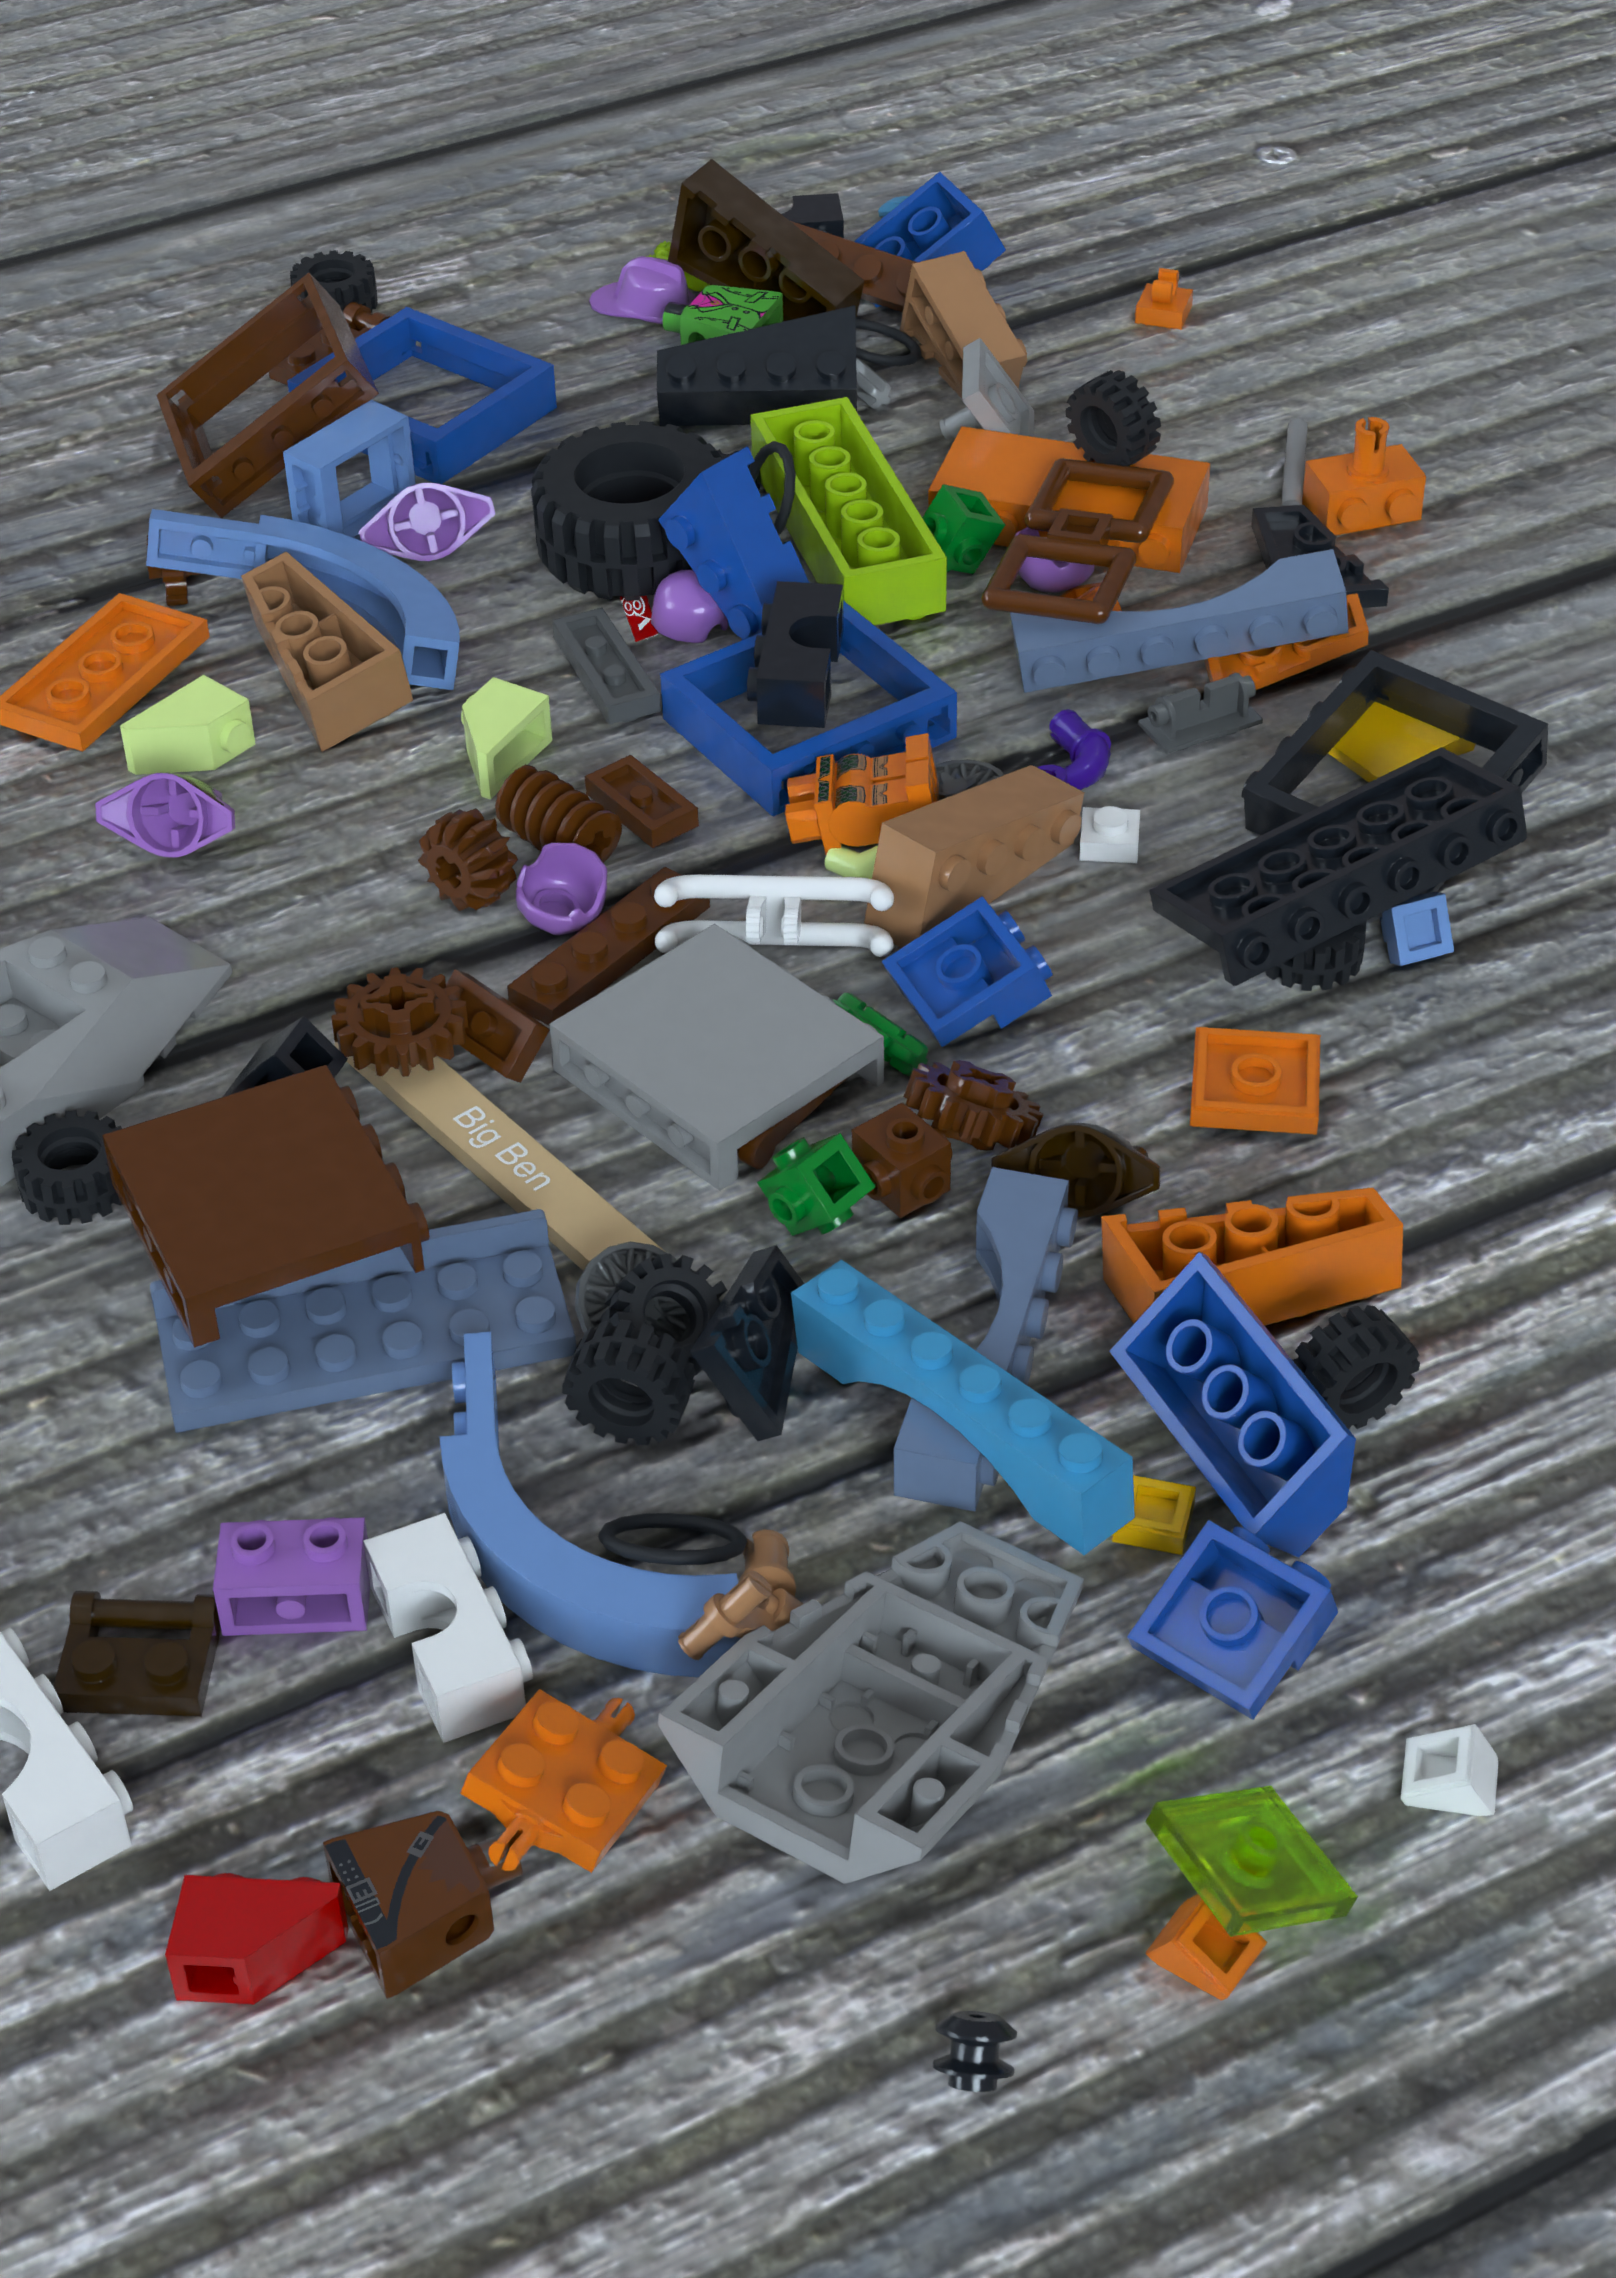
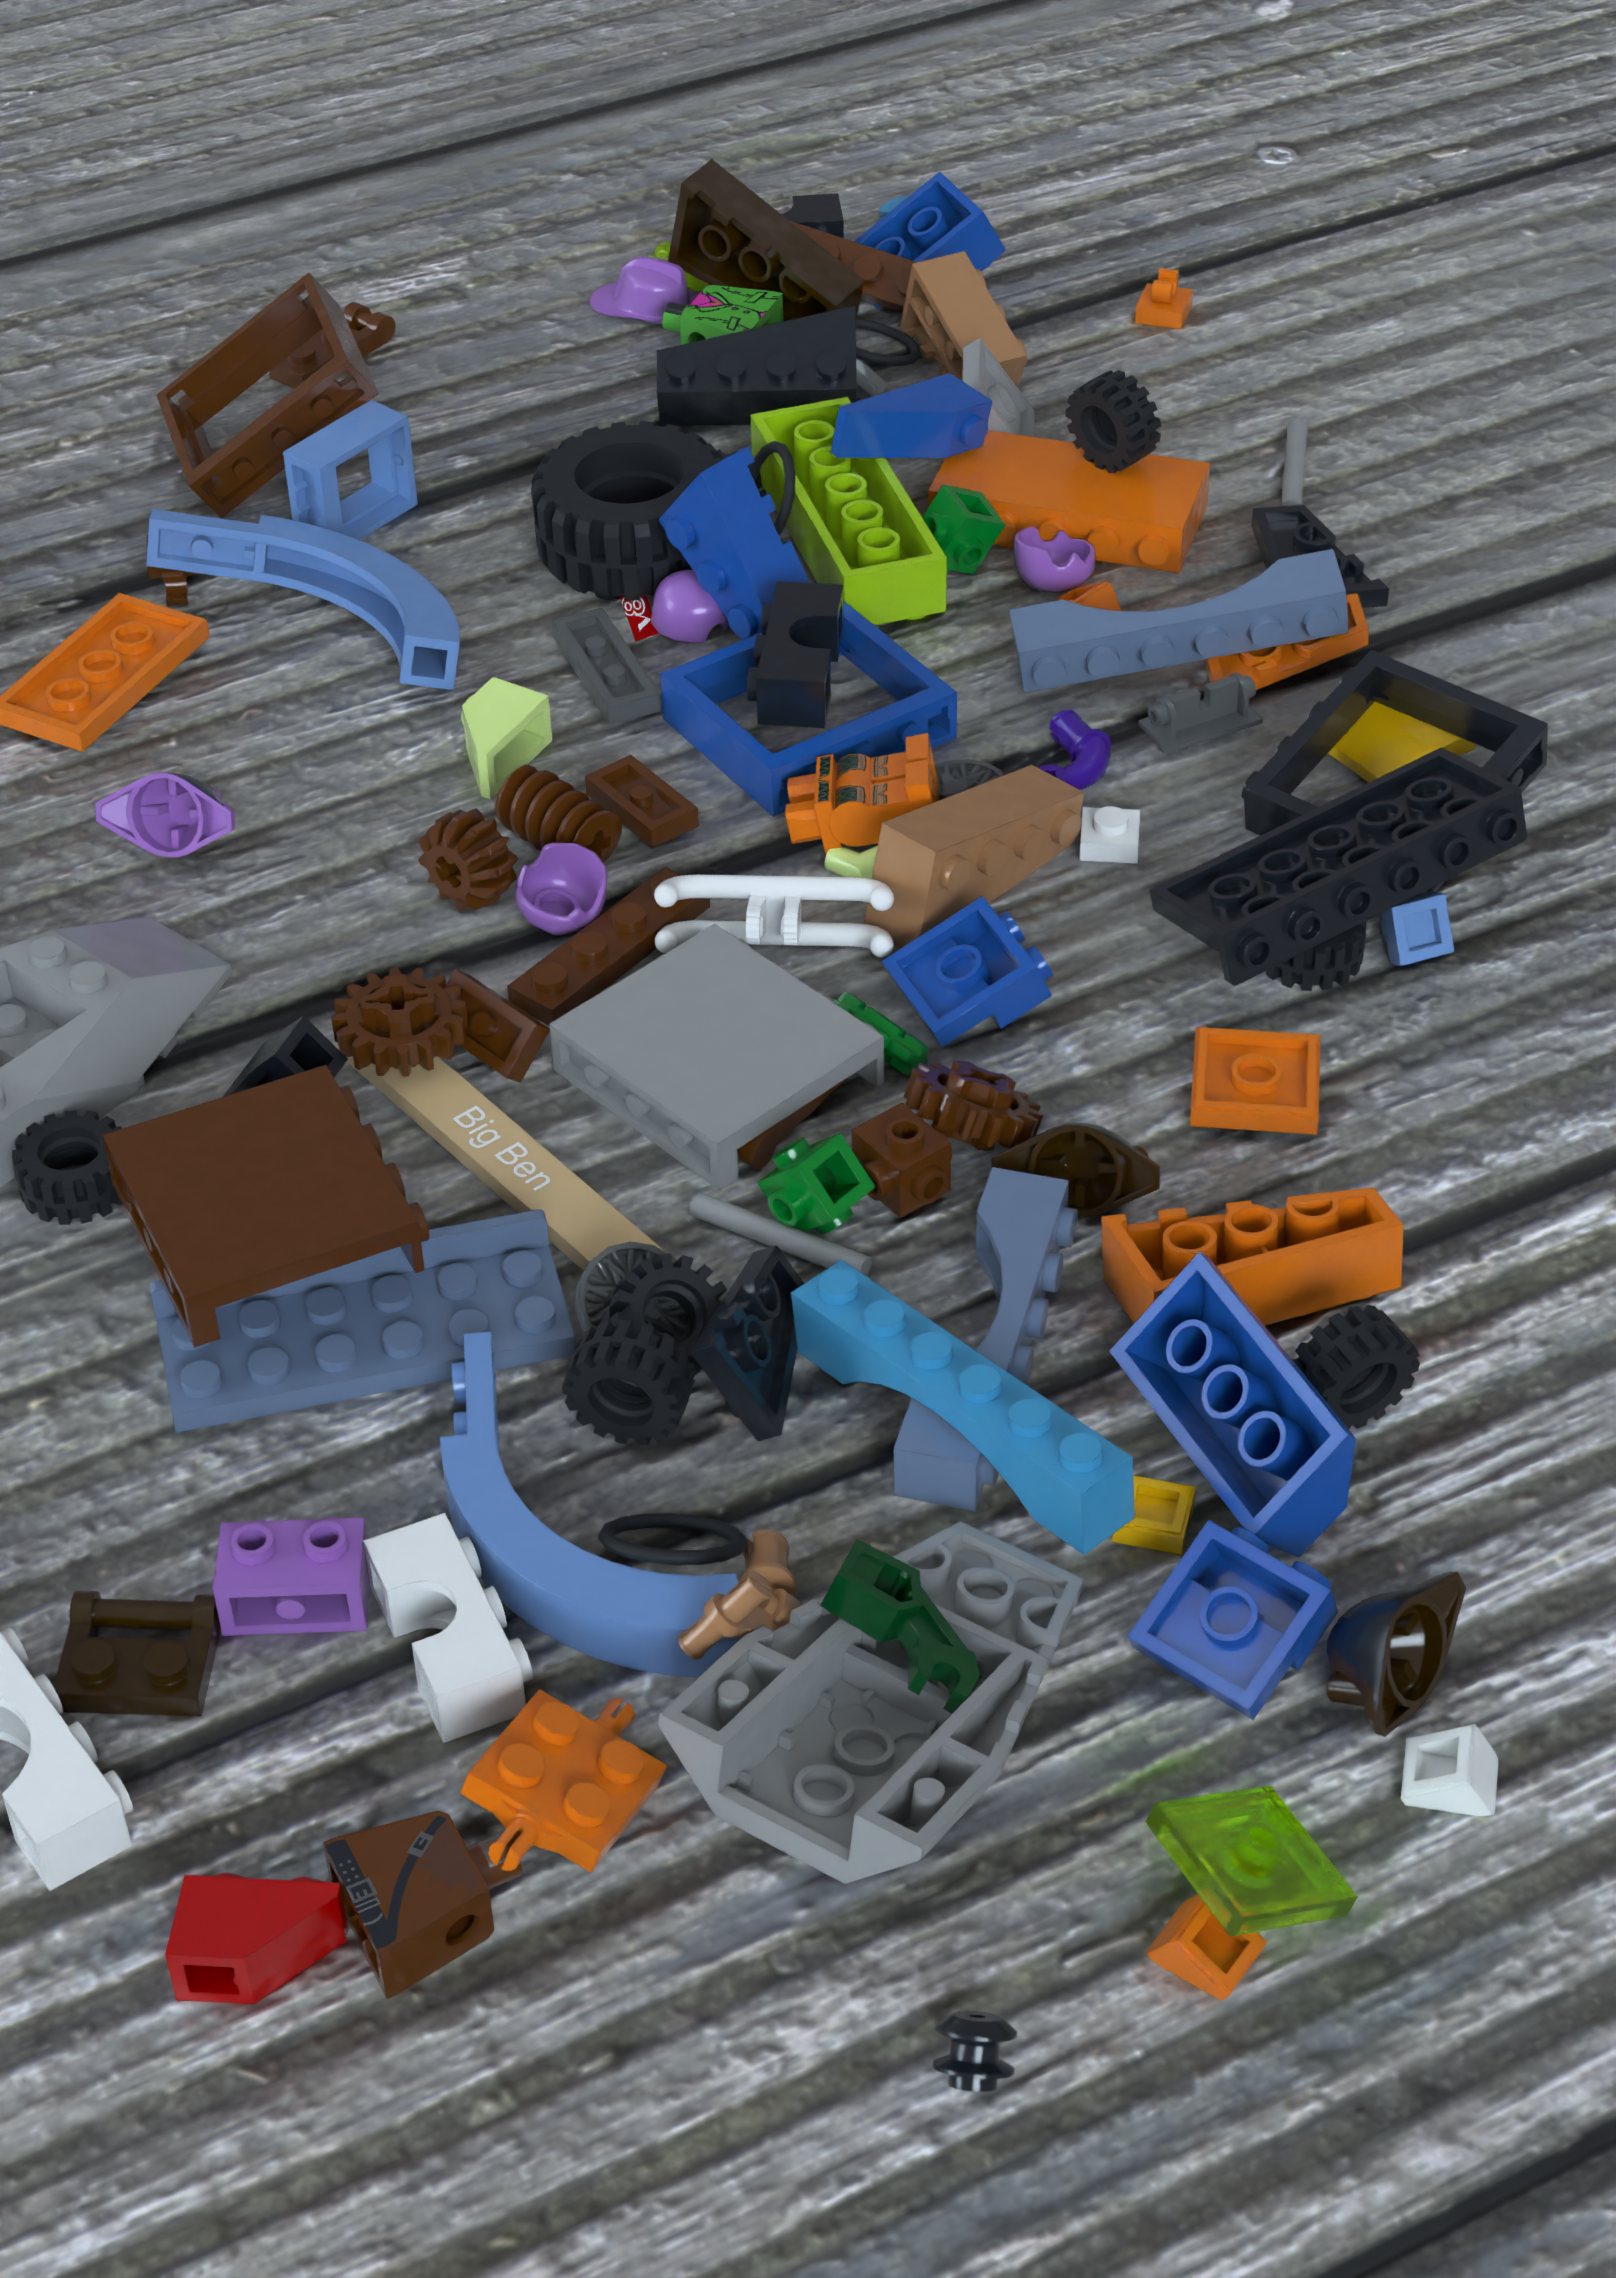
yellowish green slope [120,675,256,775] -> none
medium nougat wedge [241,552,414,752] -> none
blue window [287,307,557,484] -> none
black tyre [290,250,378,313] -> none
medium lavender hat [359,482,496,561] -> none
reddish brown bar [981,458,1174,624] -> none
orange brick [1302,417,1426,536] -> none
none -> light grey bar [689,1192,872,1277]
none -> dark green piece [820,1539,980,1714]
none -> blue slope [831,373,993,458]
none -> dark brown hat [1327,1571,1466,1737]

